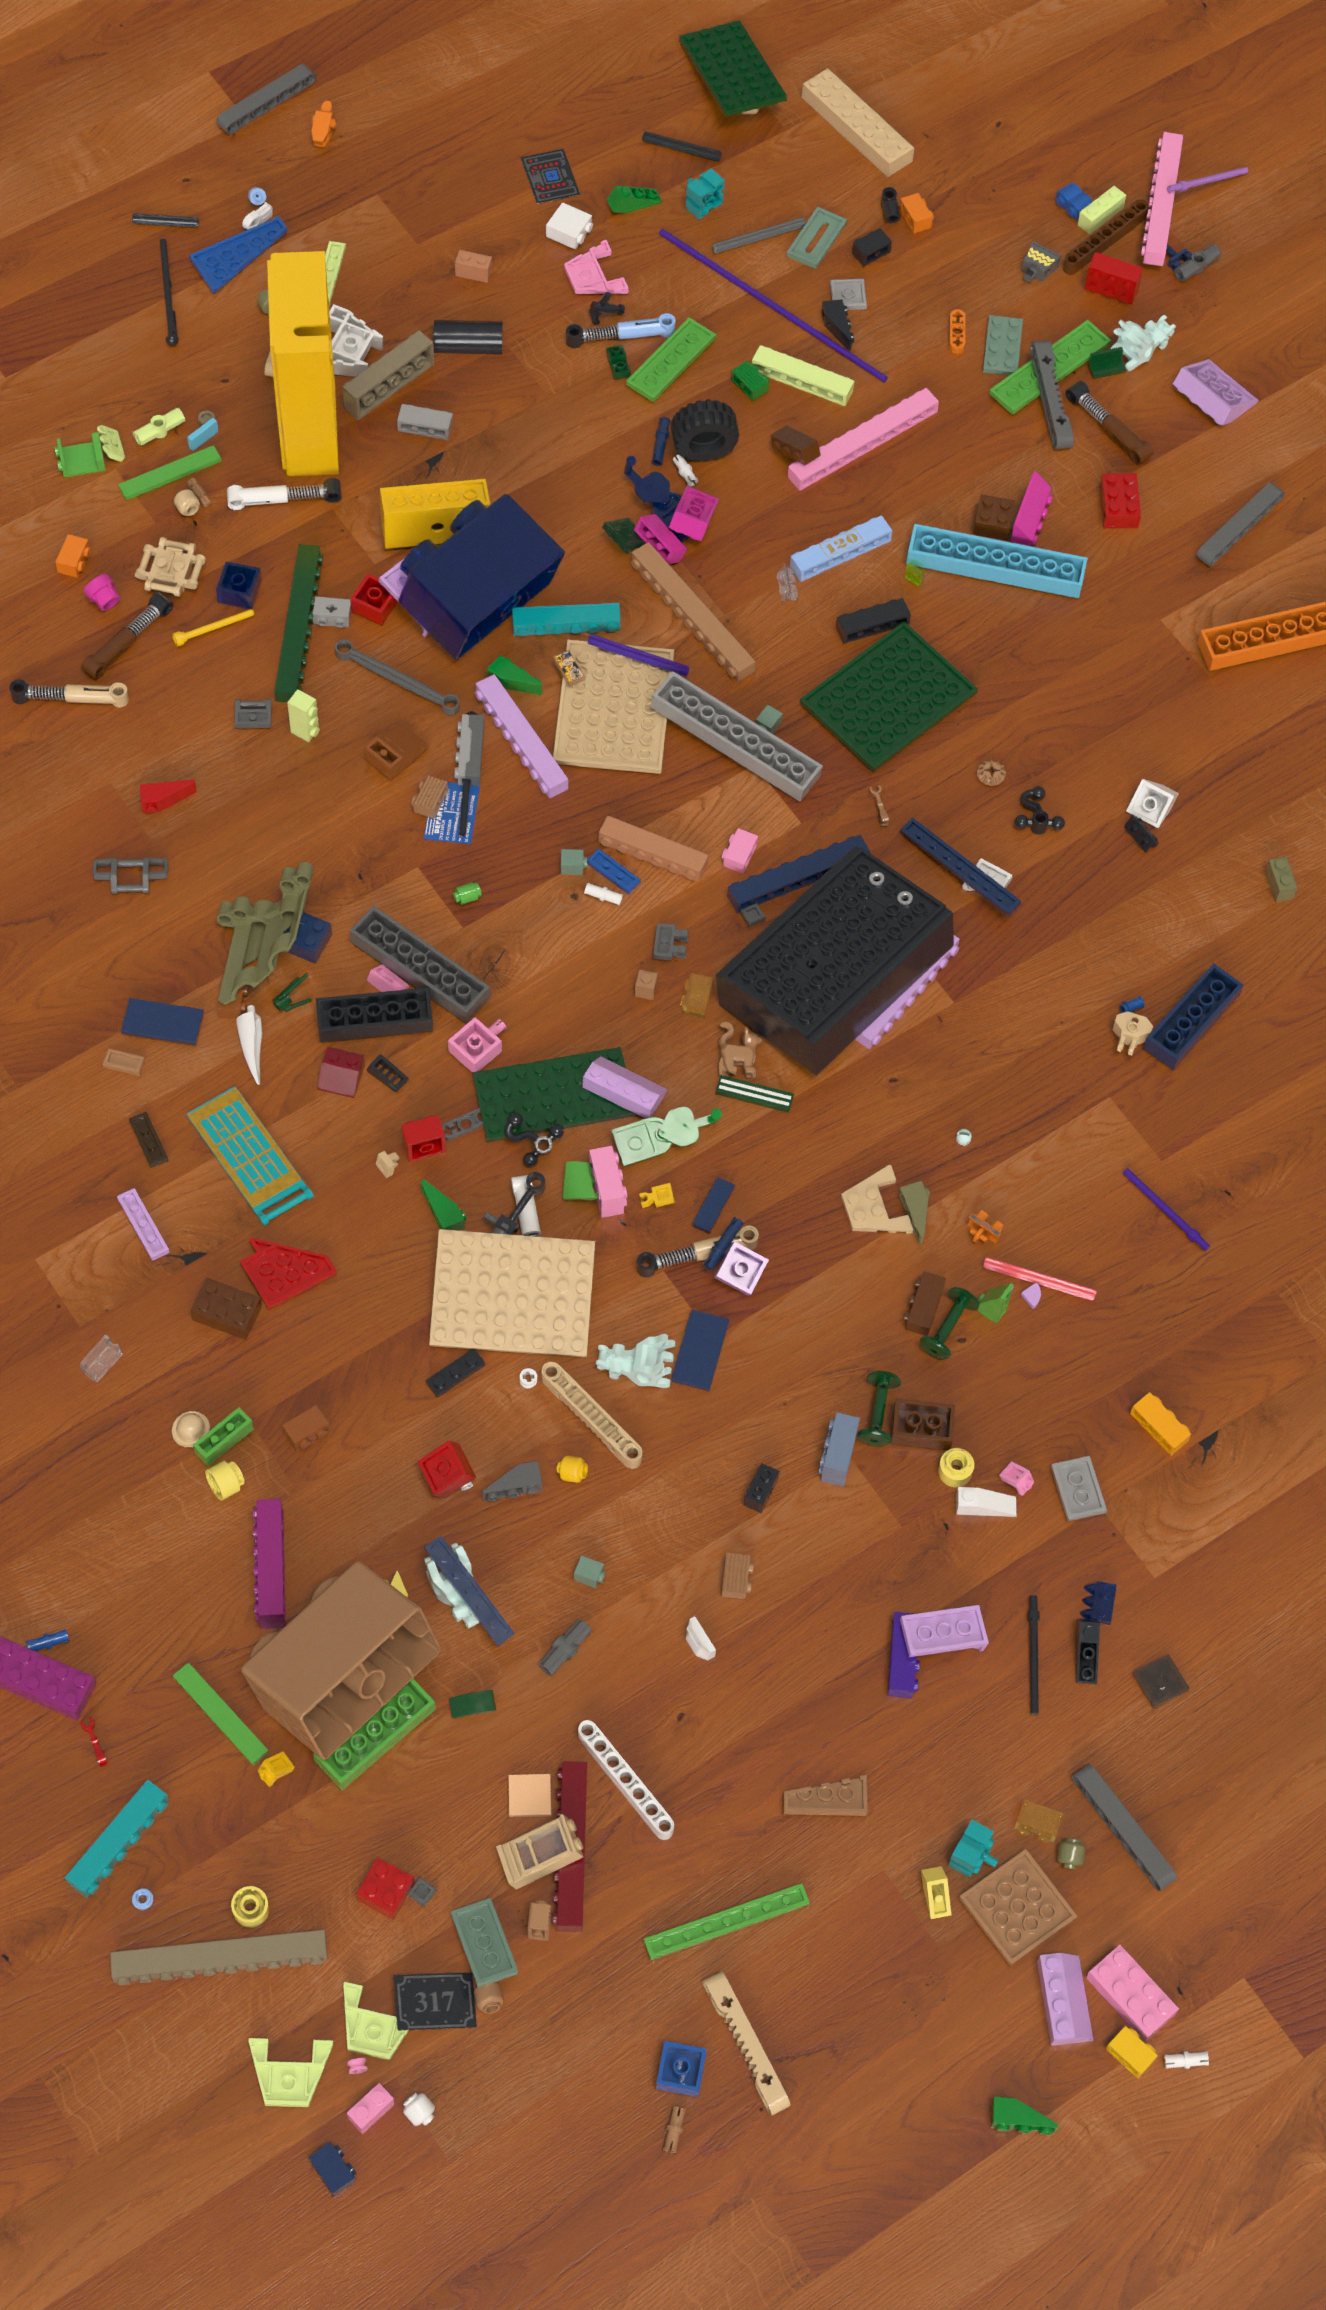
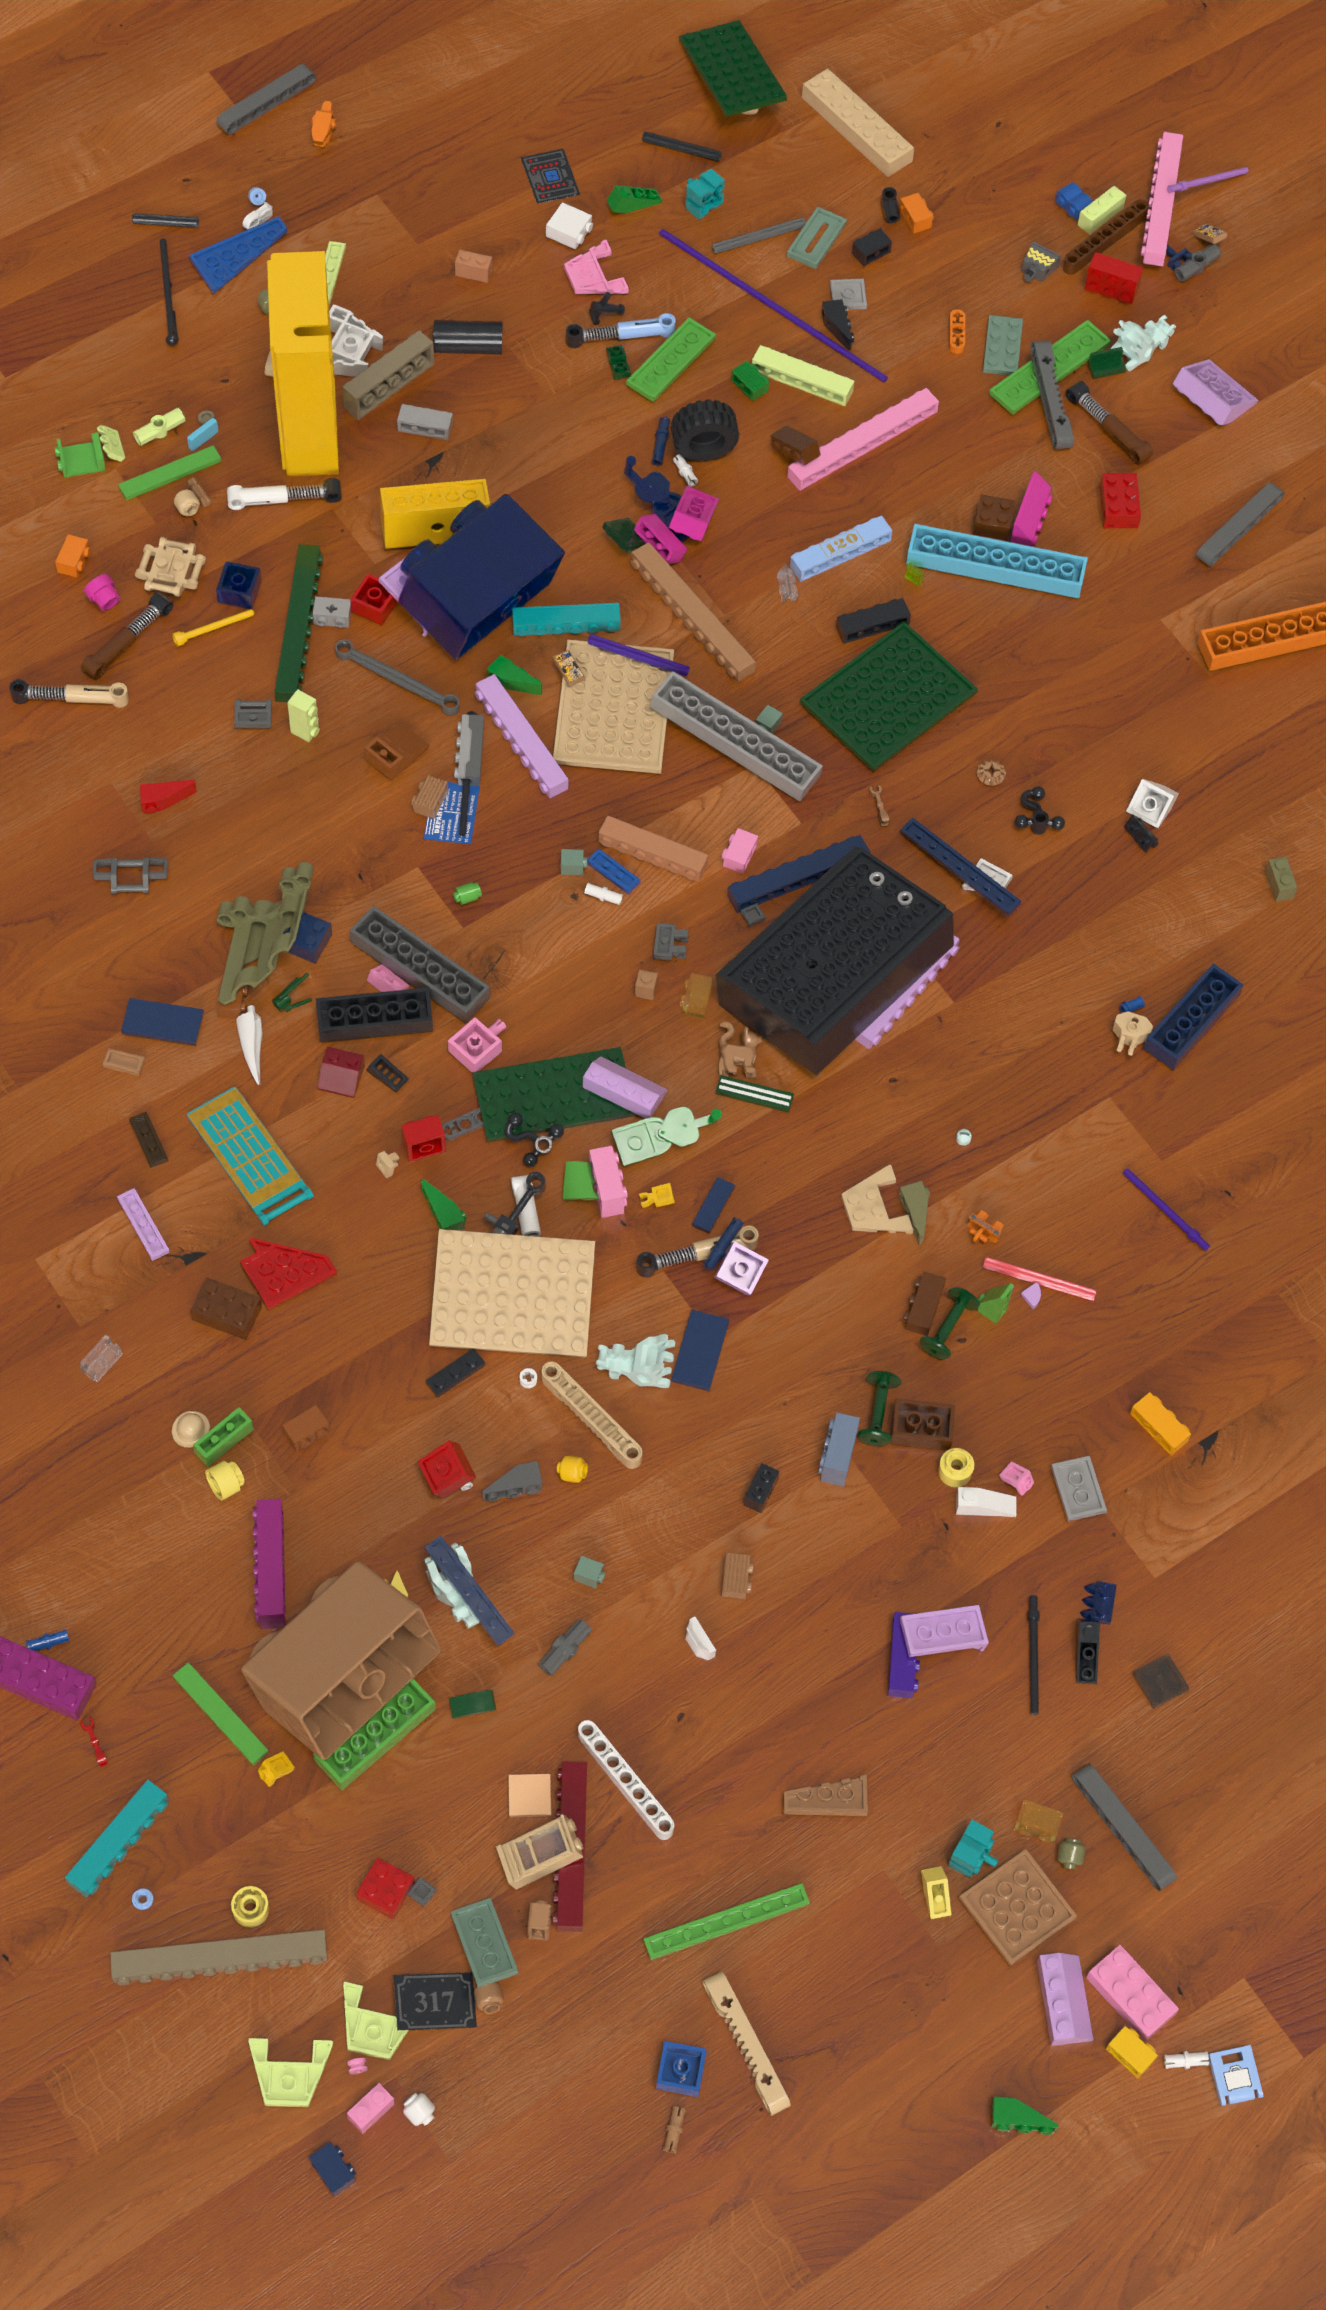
none -> tile [1193,223,1227,244]
none -> light blue container [1208,2045,1263,2106]

